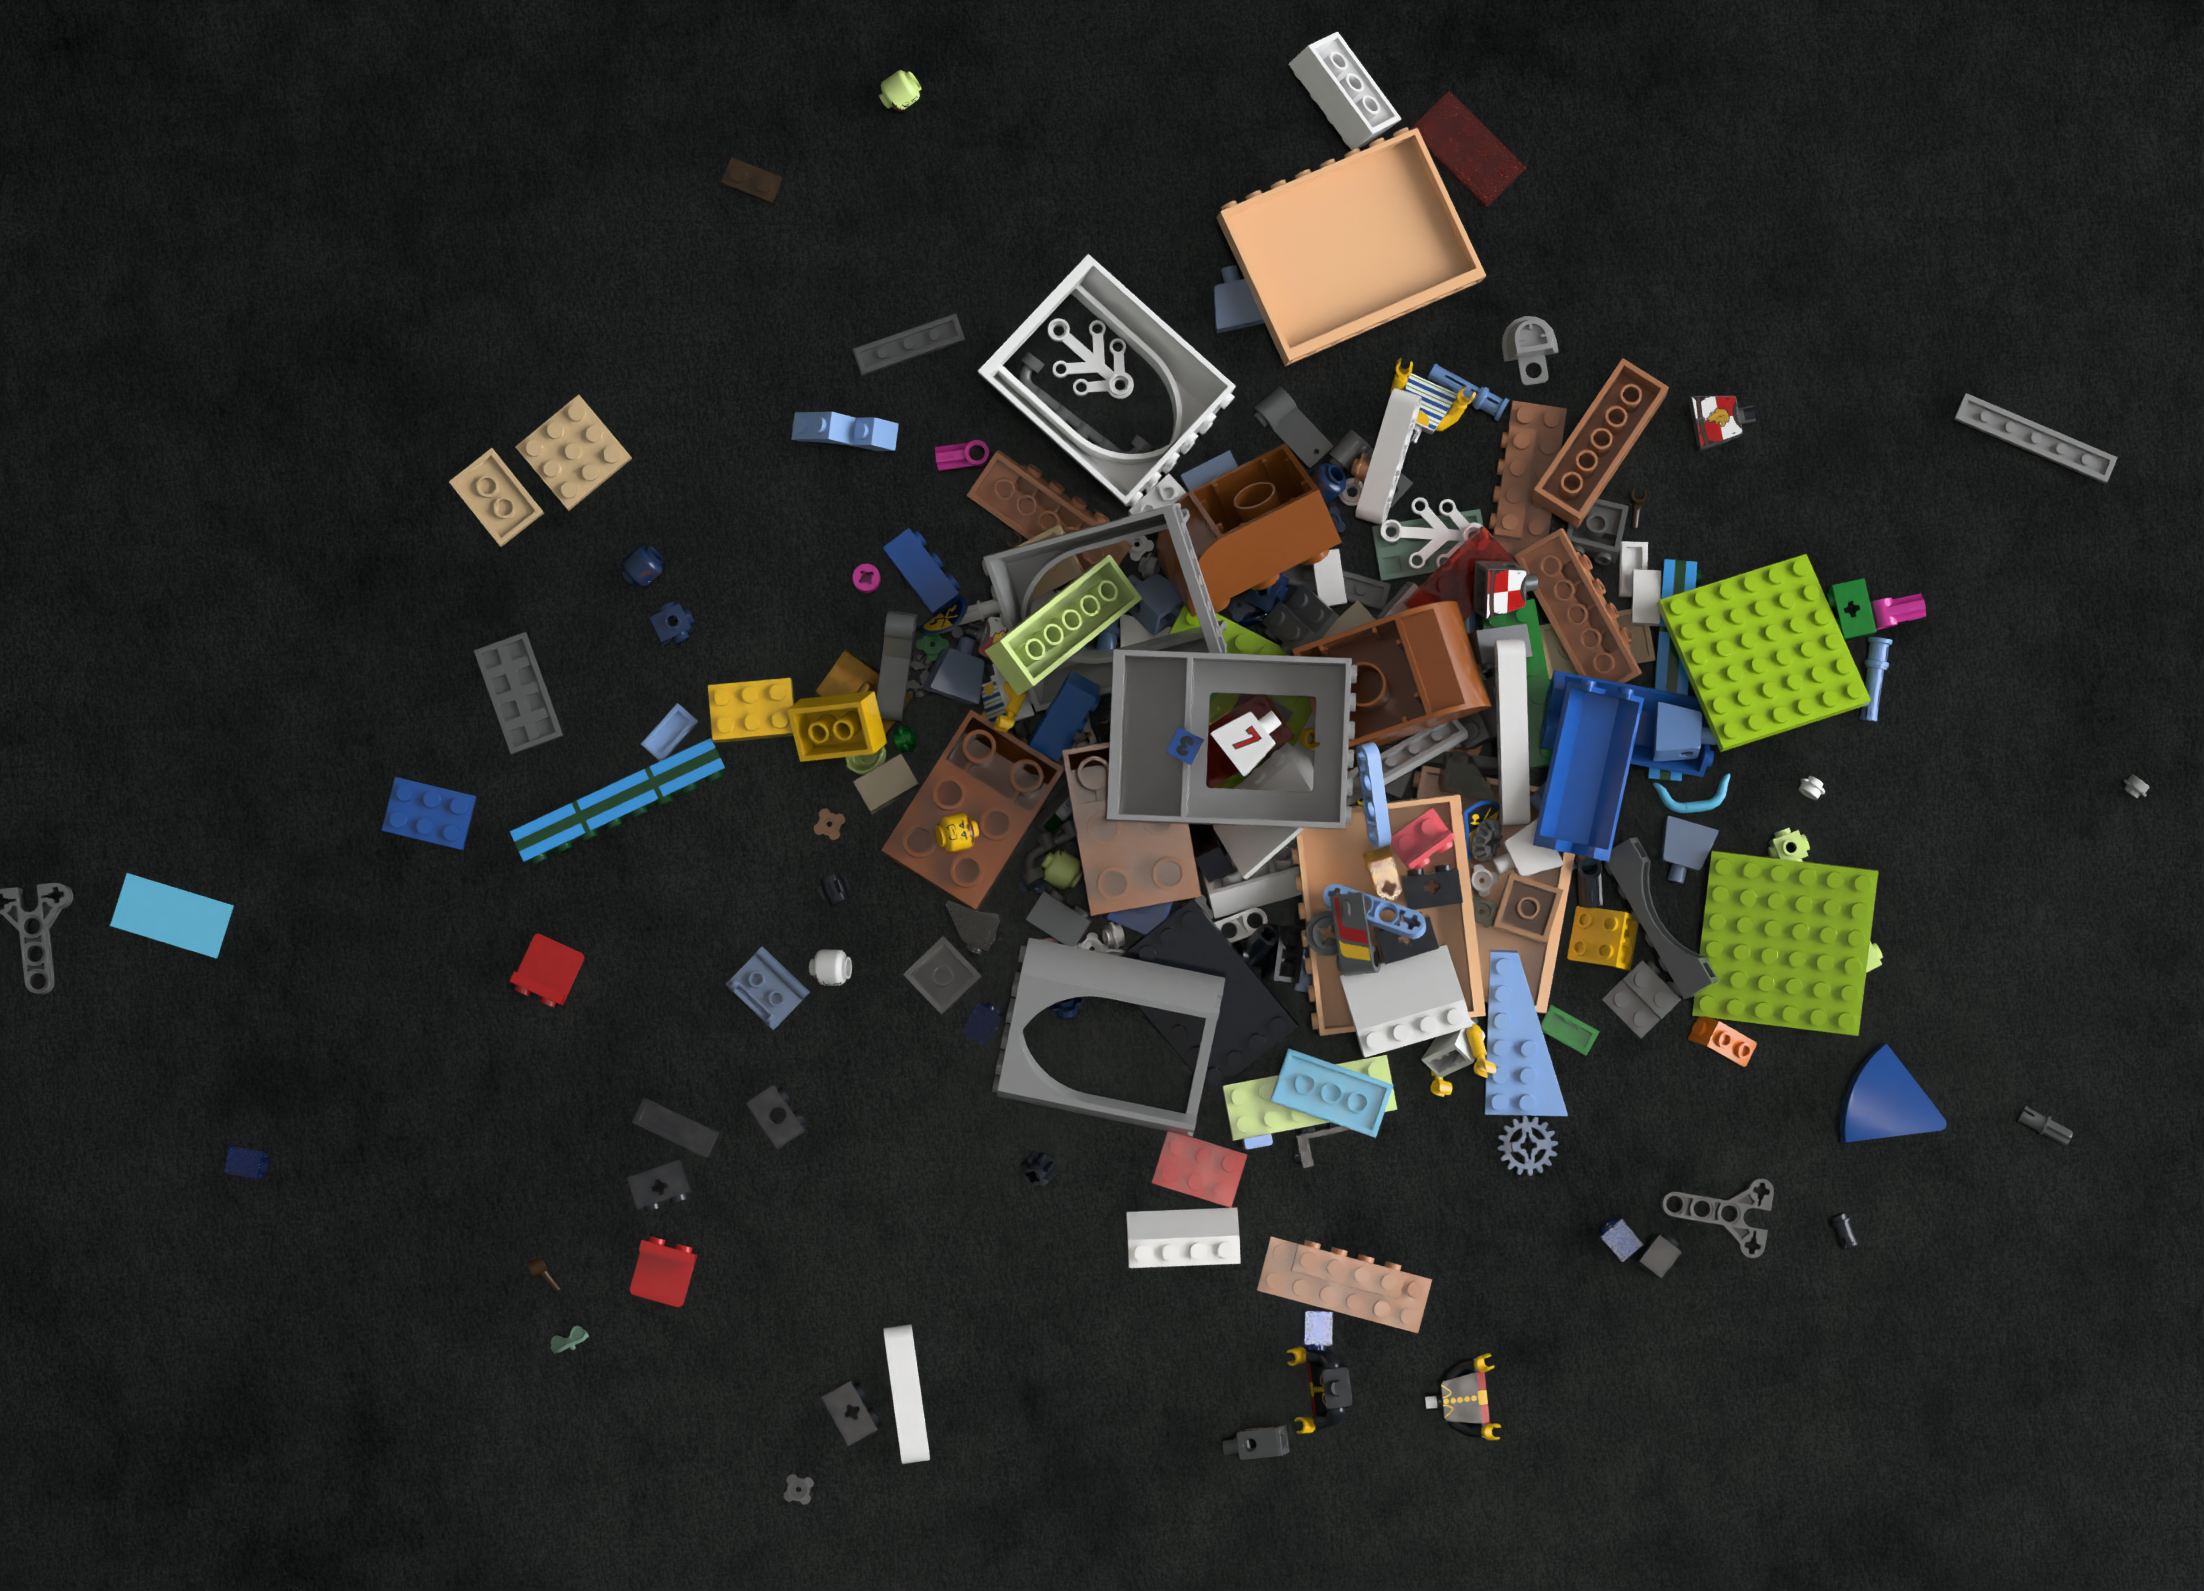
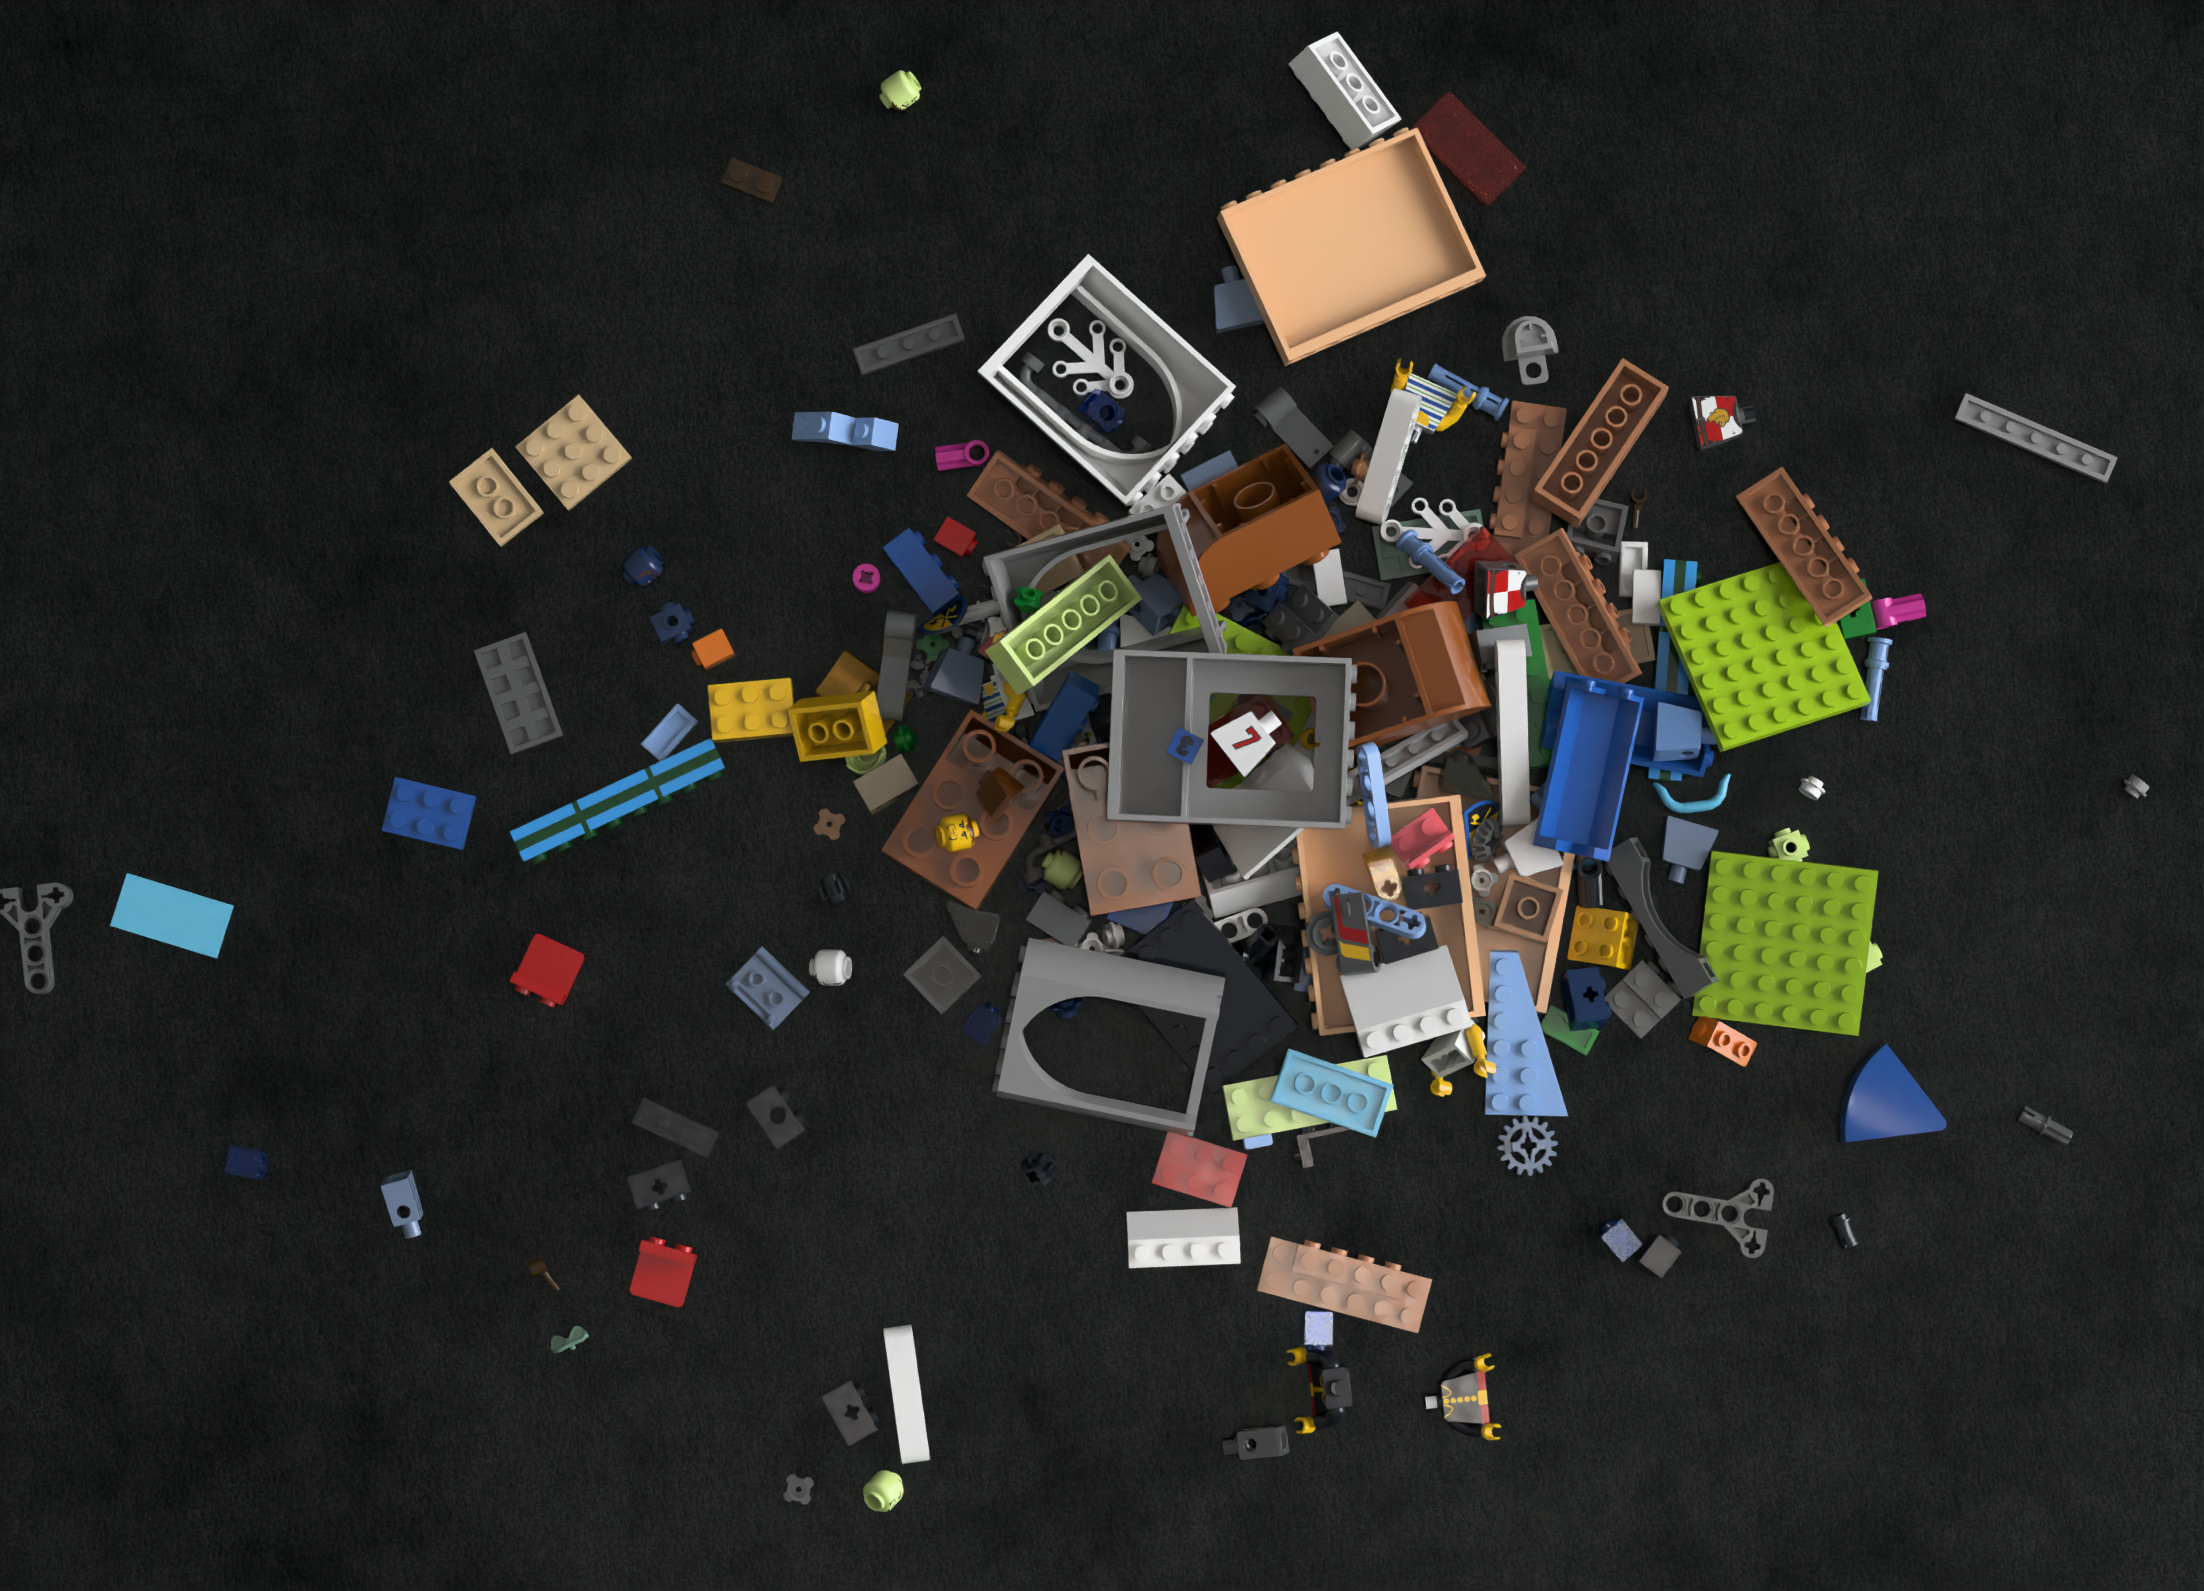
none -> sand blue torso [381,1170,423,1239]
none -> orange brick [691,628,736,670]
none -> yellowish green head [863,1470,904,1512]
none -> red brick [934,516,978,560]
none -> reddish brown slope [976,766,1025,820]
none -> green plate [1014,587,1043,613]
none -> dark blue plate [1044,806,1075,836]
none -> clear blue brick [1078,389,1126,433]
none -> medium blue pin [1396,529,1465,594]
none -> dark blue brick [1560,967,1611,1031]
none -> nougat plate [1736,467,1872,628]

